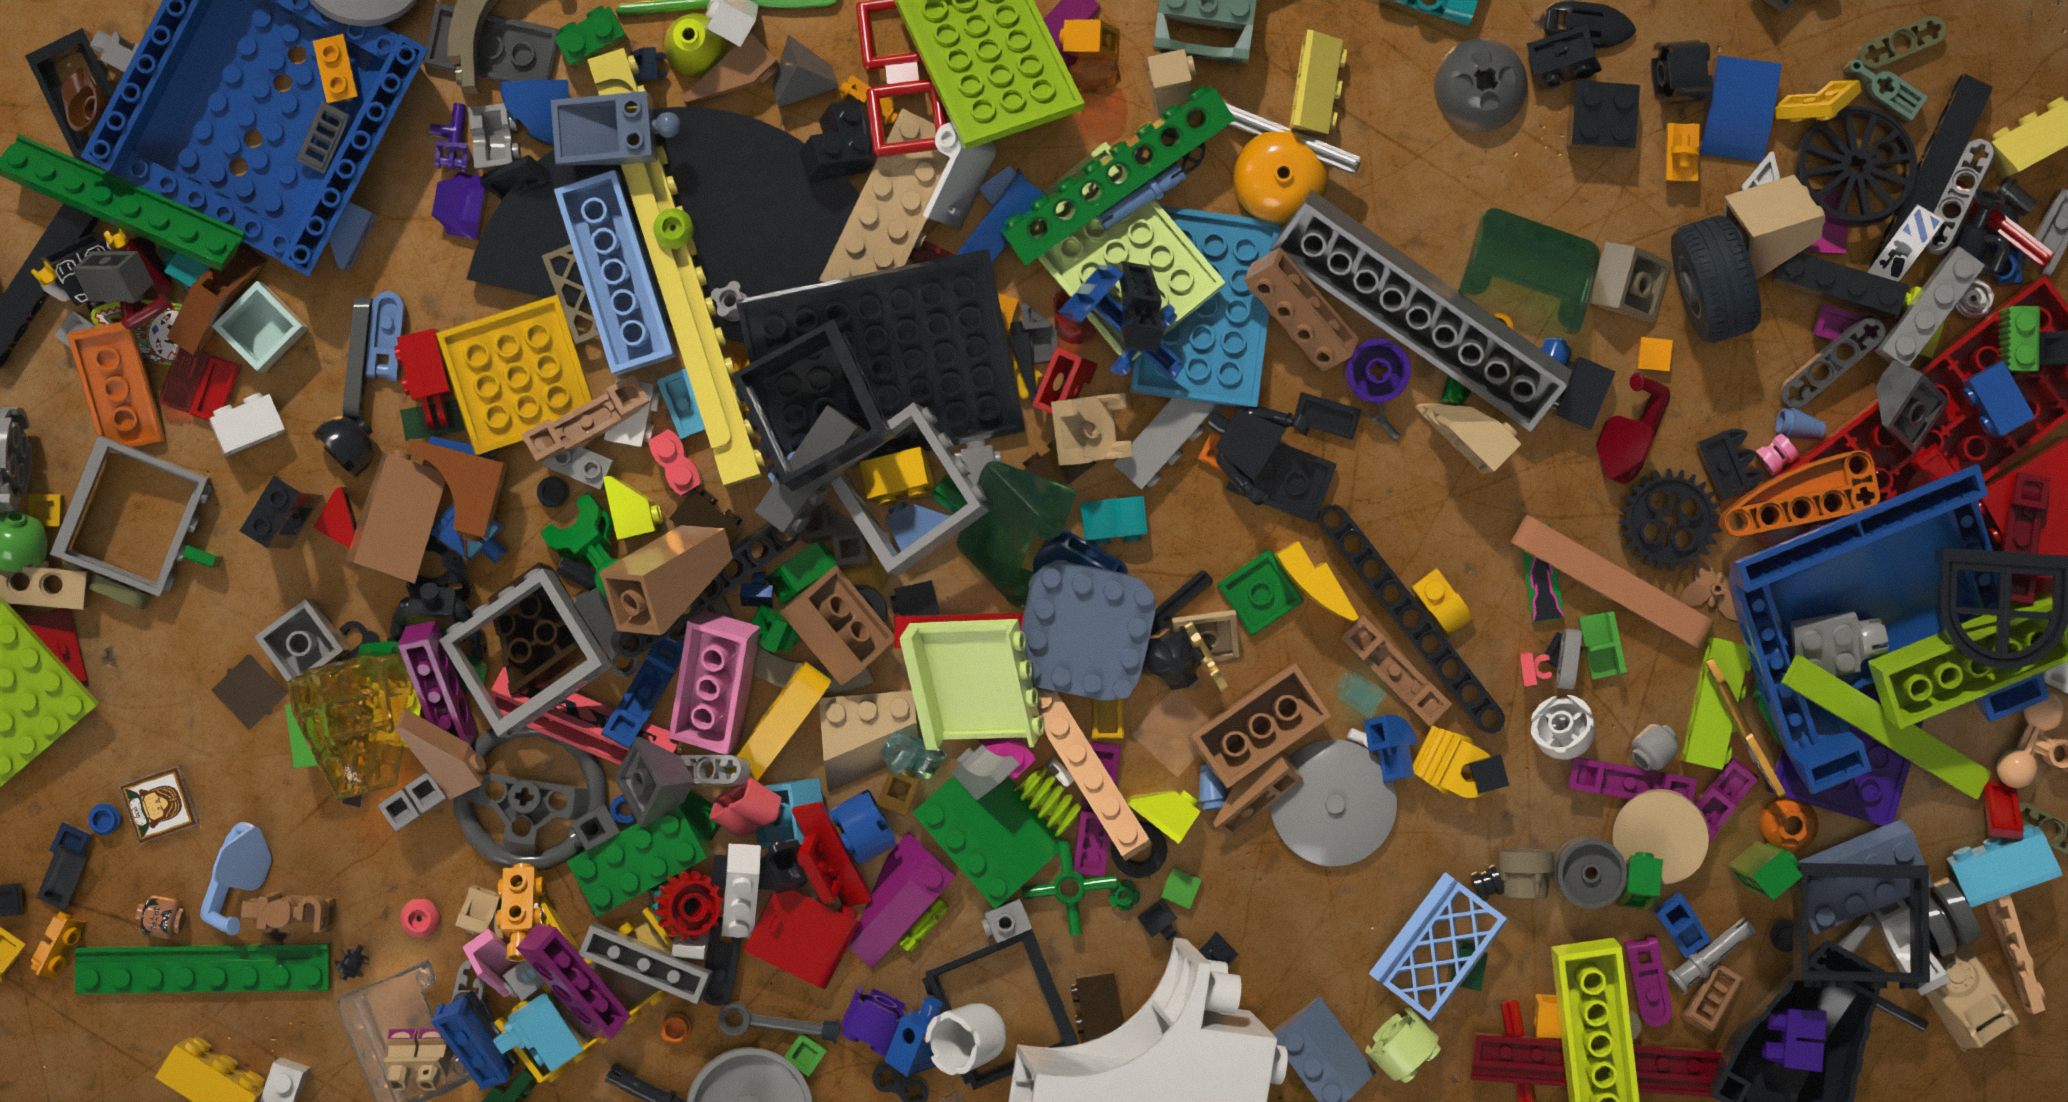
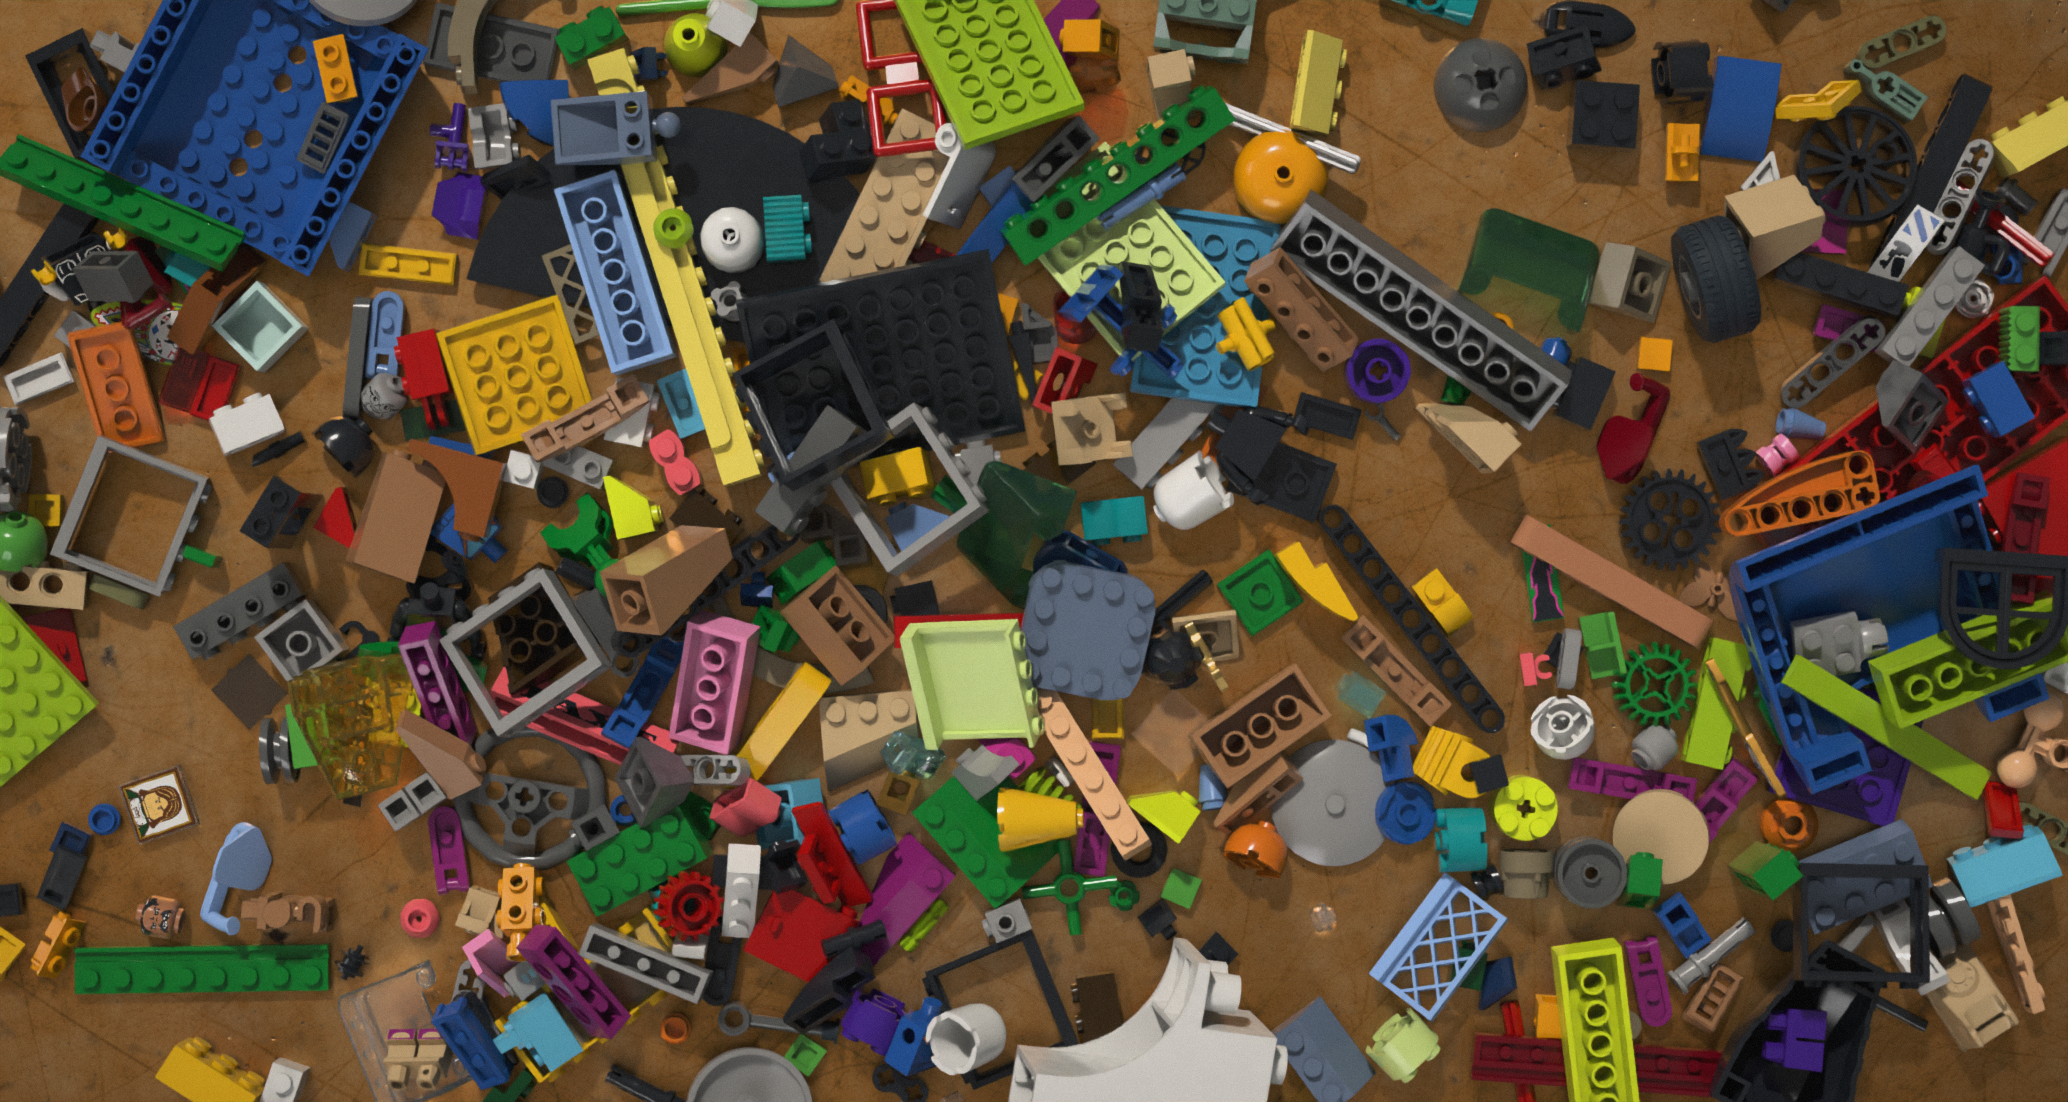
none -> white tile [3,352,74,406]
none -> dark grey brick [173,562,308,662]
none -> black piece [251,430,306,467]
none -> dark grey wheel [259,717,301,785]
none -> yellow tile [358,243,458,286]
none -> light grey head [361,373,409,420]
none -> magenta plate [428,805,471,896]
none -> white brick [503,450,545,489]
none -> white cylinder [700,207,765,274]
none -> teal brick [763,195,812,264]
none -> black slope [783,945,876,1034]
none -> black pin [820,919,887,960]
none -> yellow cone [997,787,1084,852]
none -> dark grey slope [1011,115,1100,203]
none -> white cylinder [1153,451,1234,530]
none -> yellow pin [1216,297,1275,372]
none -> orange cylinder [1223,821,1288,879]
none -> clear plate [1310,903,1337,933]
none -> blue tile [1375,781,1436,845]
none -> teal brick [1434,807,1487,873]
none -> dark blue piece [1478,957,1517,1010]
none -> neon yellow brick [1488,775,1558,841]
none -> green gear [1611,642,1698,727]

